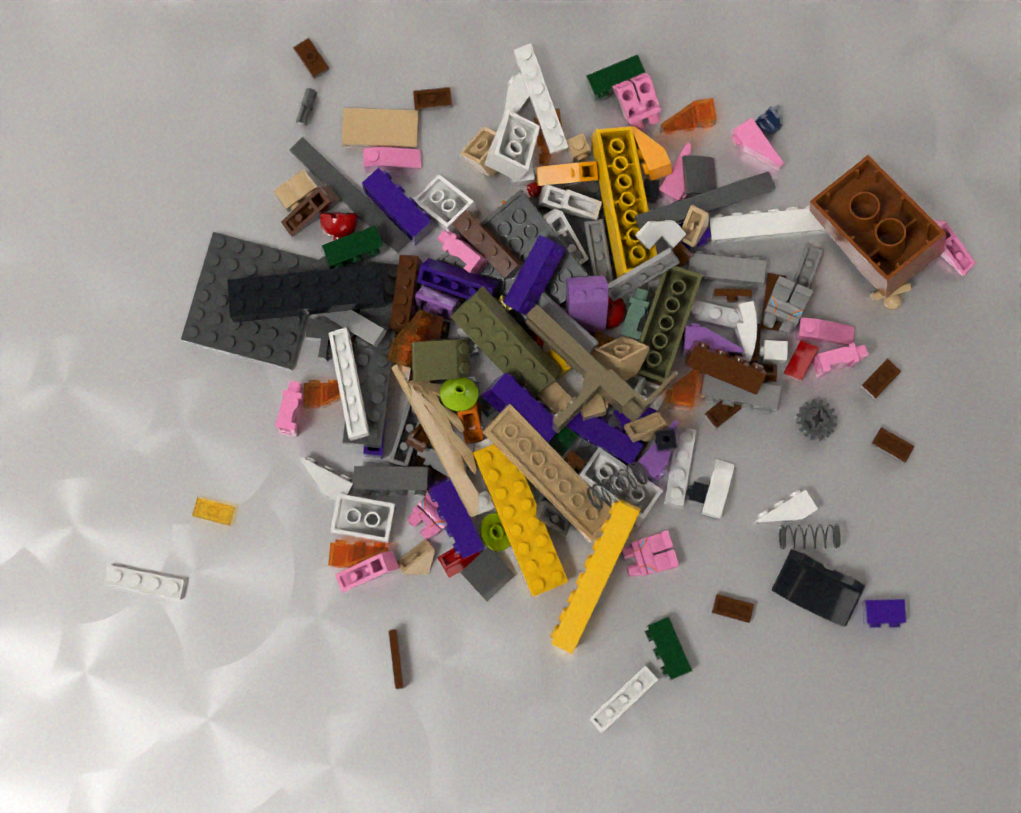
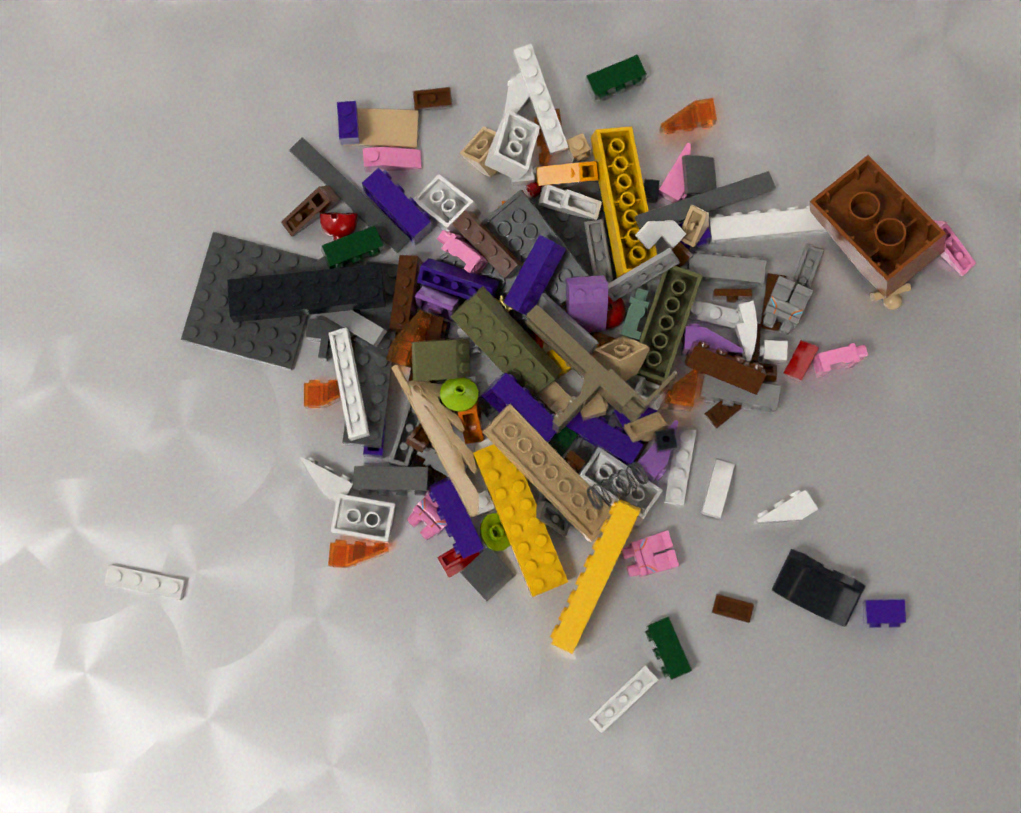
clear yellow plate [192,497,235,526] -> none
tan brick [273,169,318,212] -> none
bright pink hips [275,381,305,437] -> none
reddish brown plate [293,37,329,79] -> none
dark grey axle [296,88,317,126] -> none
bright pink slope [335,551,399,592] -> none
reddish brown tile [388,629,404,689] -> none
tan slope [397,539,435,575] -> none
white slope [543,208,589,265] -> none
bright pink hips [612,73,661,130] -> none
light orange slope [632,126,672,181] -> none
black plate [685,481,709,506] -> none
bright pink slope [731,118,784,170] -> none
dark blue piece [755,105,783,135] -> none
dark grey piece [779,524,841,550] -> none
dark grey gear [795,399,838,441] -> none
bright pink slope [796,317,855,345] -> none
reddish brown plate [860,358,901,400] -> none
reddish brown plate [871,427,915,463] -> none
none -> dark purple brick [337,101,360,145]

